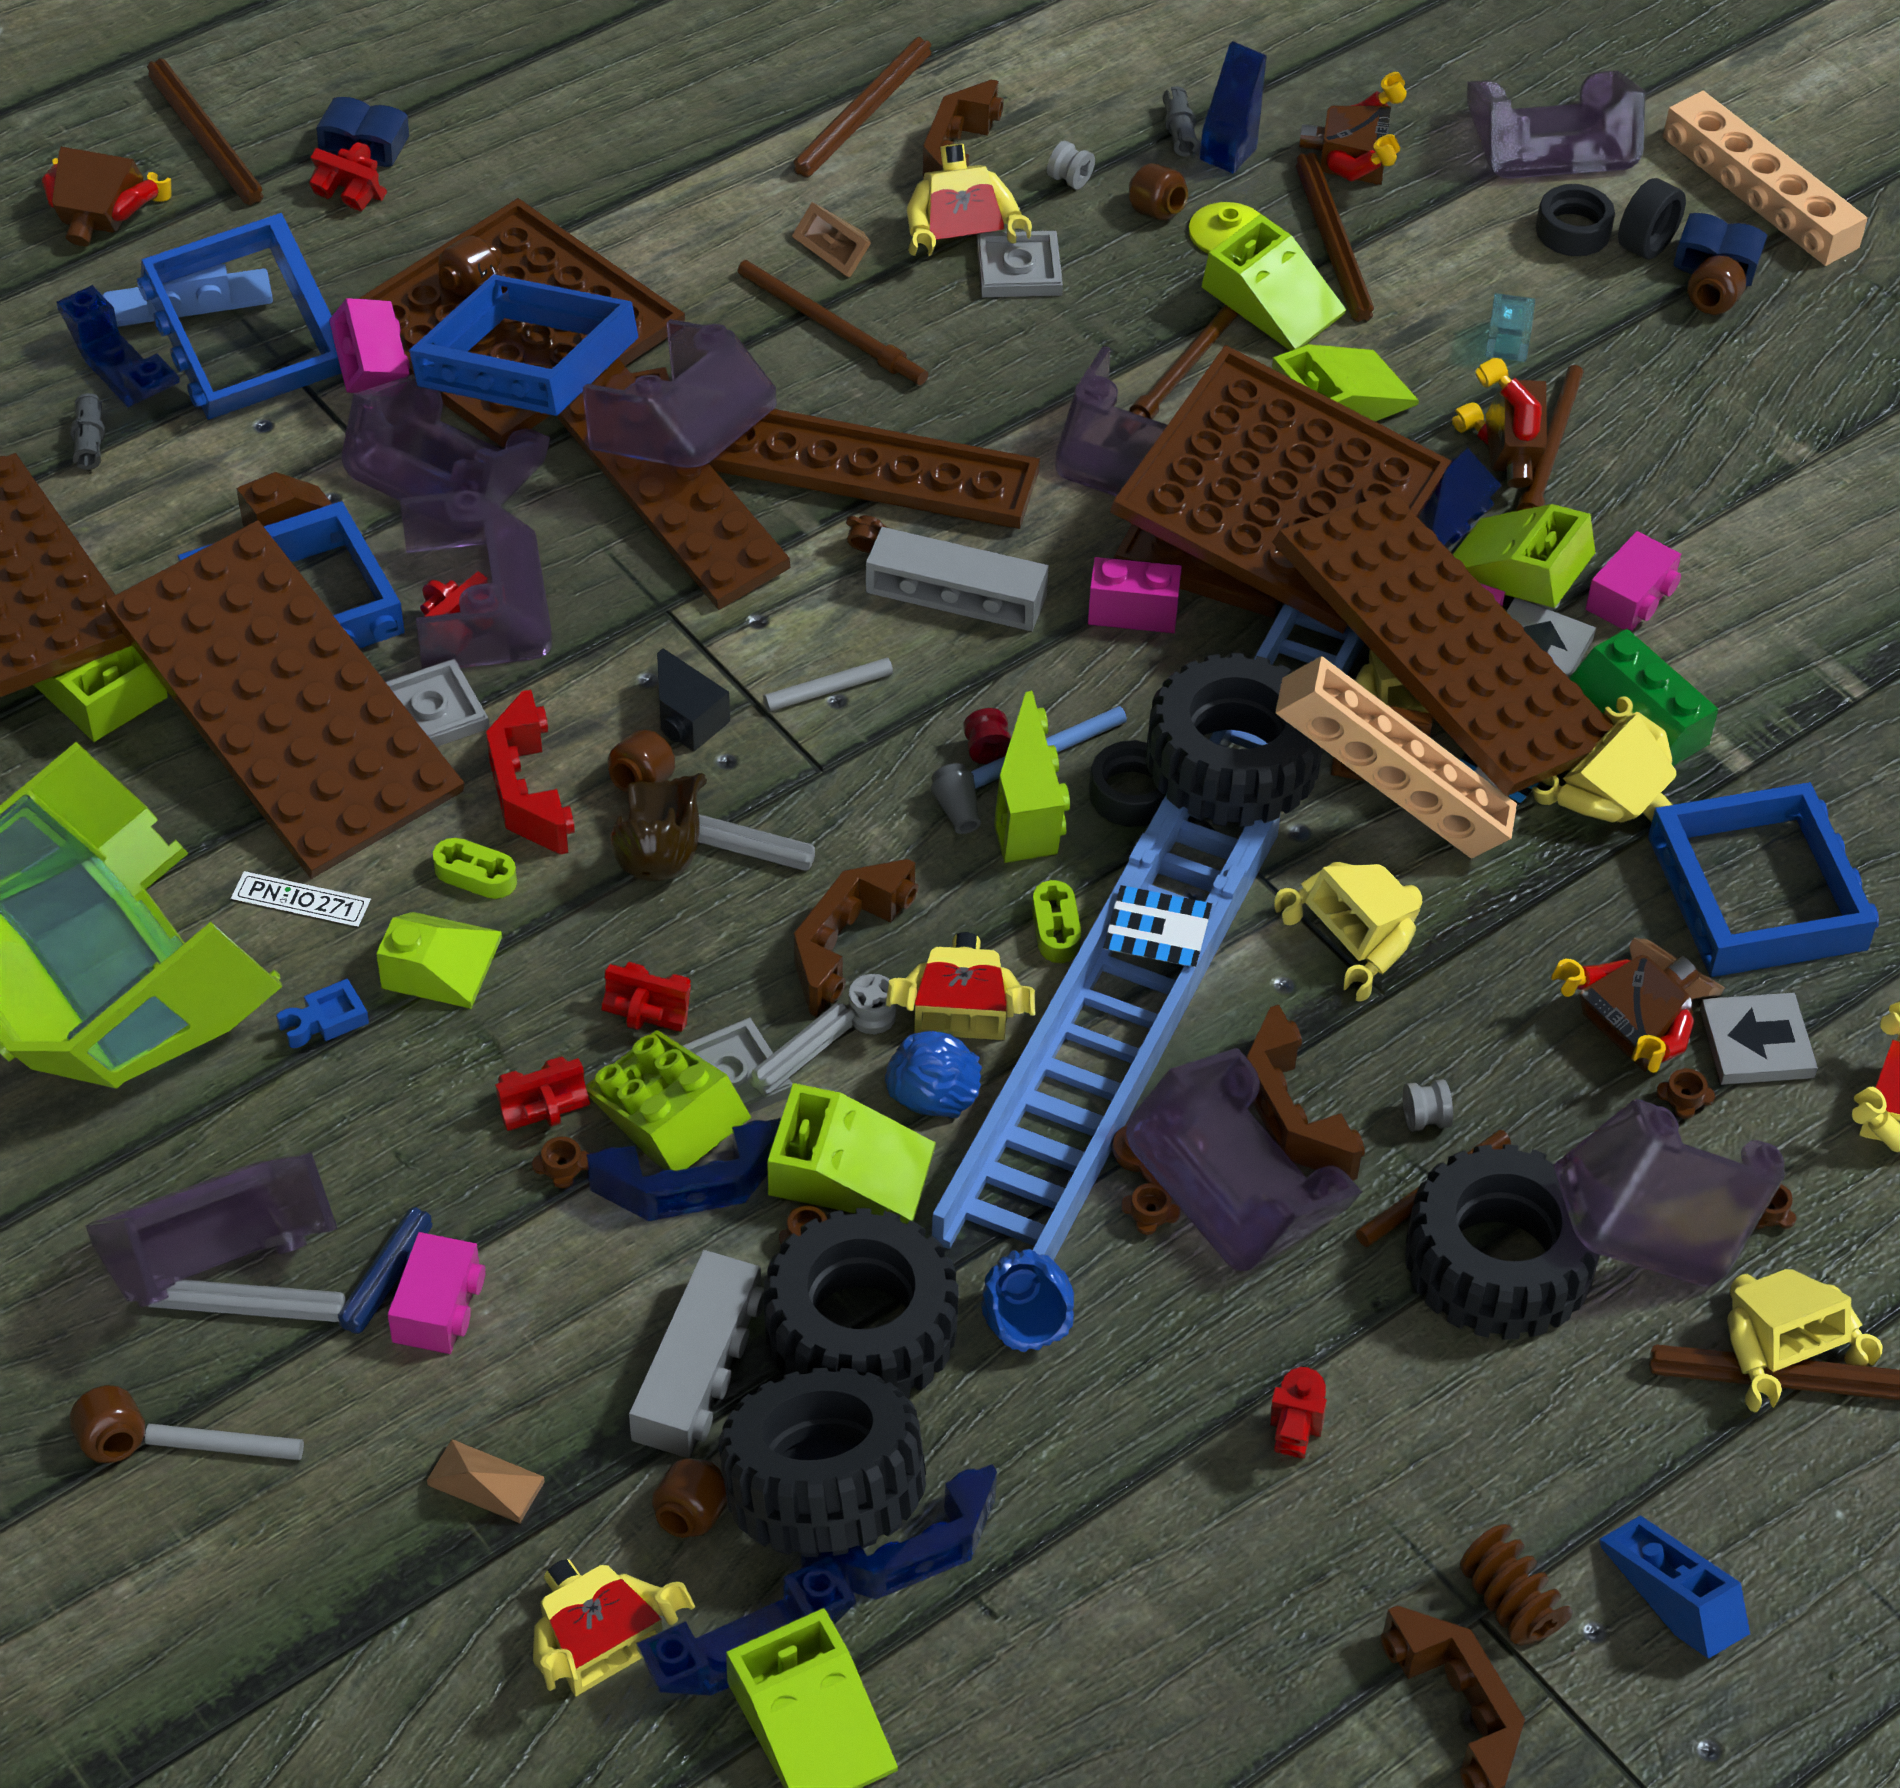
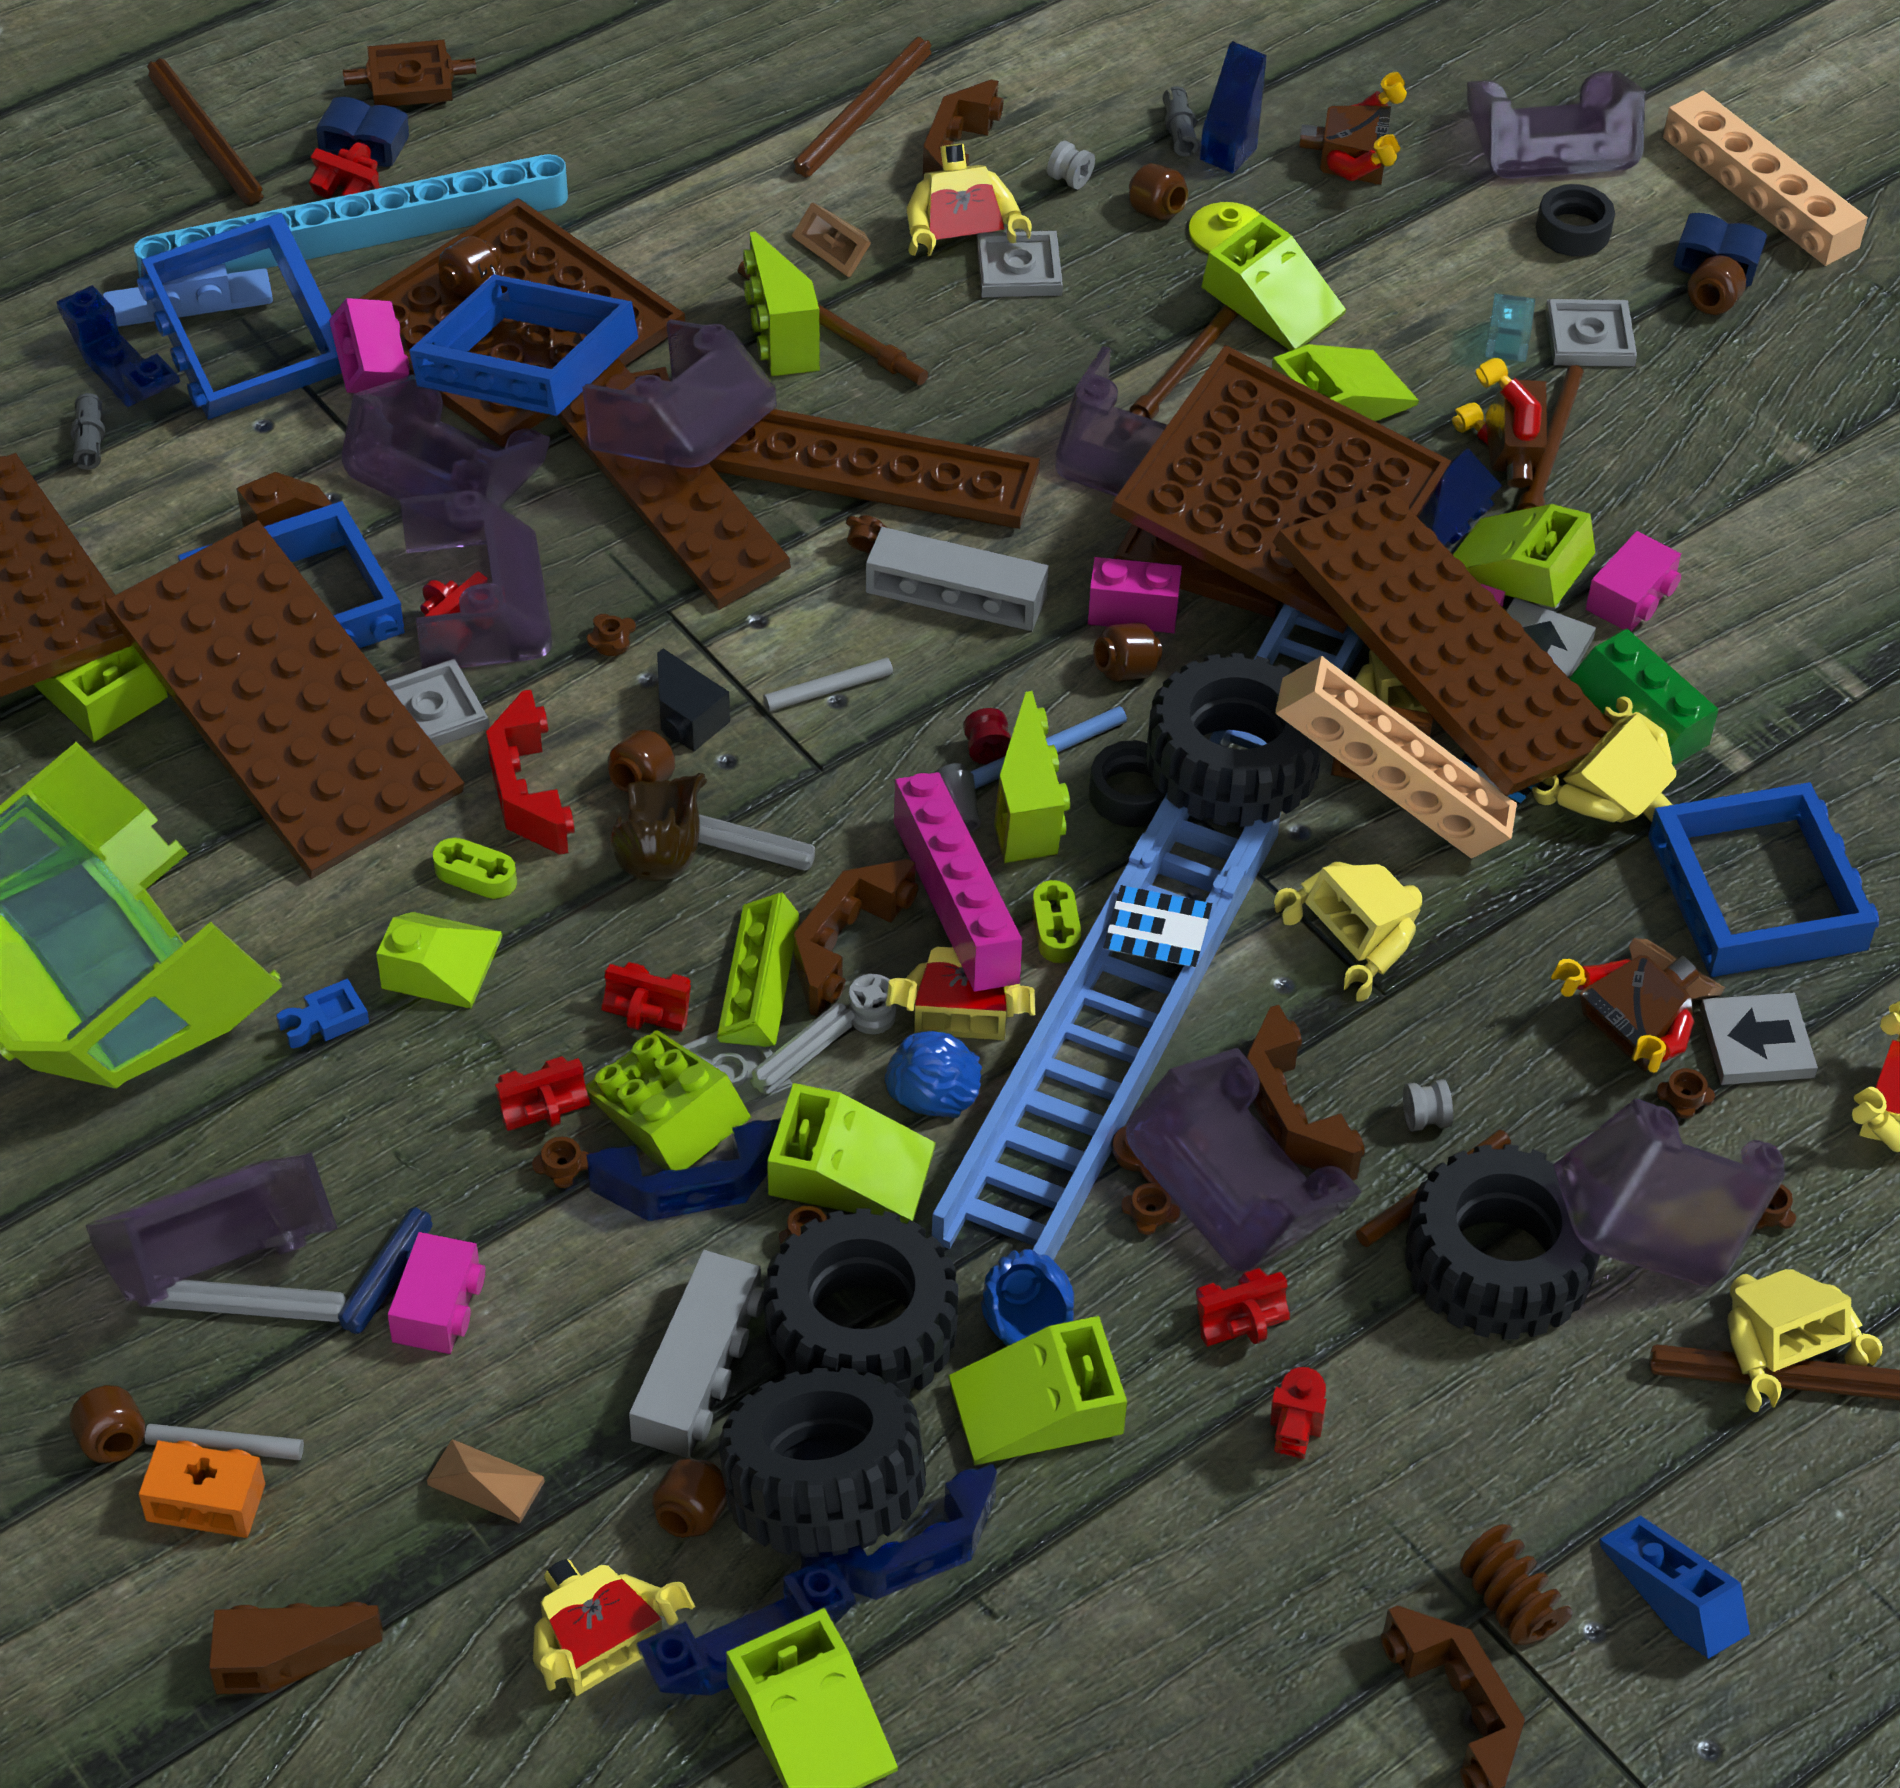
reddish brown torso [42,146,171,247] -> none
white sticker [231,871,371,927] -> none
reddish brown axle [1296,152,1374,322] -> none
black tyre [1618,178,1686,260] -> none
none -> medium azure beam [134,154,568,278]
none -> orange brick [139,1440,266,1538]
none -> reddish brown slope [209,1602,383,1694]
none -> reddish brown plate [343,39,477,107]
none -> reddish brown plate [587,614,636,656]
none -> lime slope [717,892,799,1047]
none -> lime slope [743,231,820,376]
none -> dark pink brick [894,772,1022,992]
none -> lime slope [948,1316,1127,1465]
none -> reddish brown head [1093,623,1162,682]
none -> red hips [1196,1268,1290,1347]
none -> light grey tile [1545,299,1637,366]

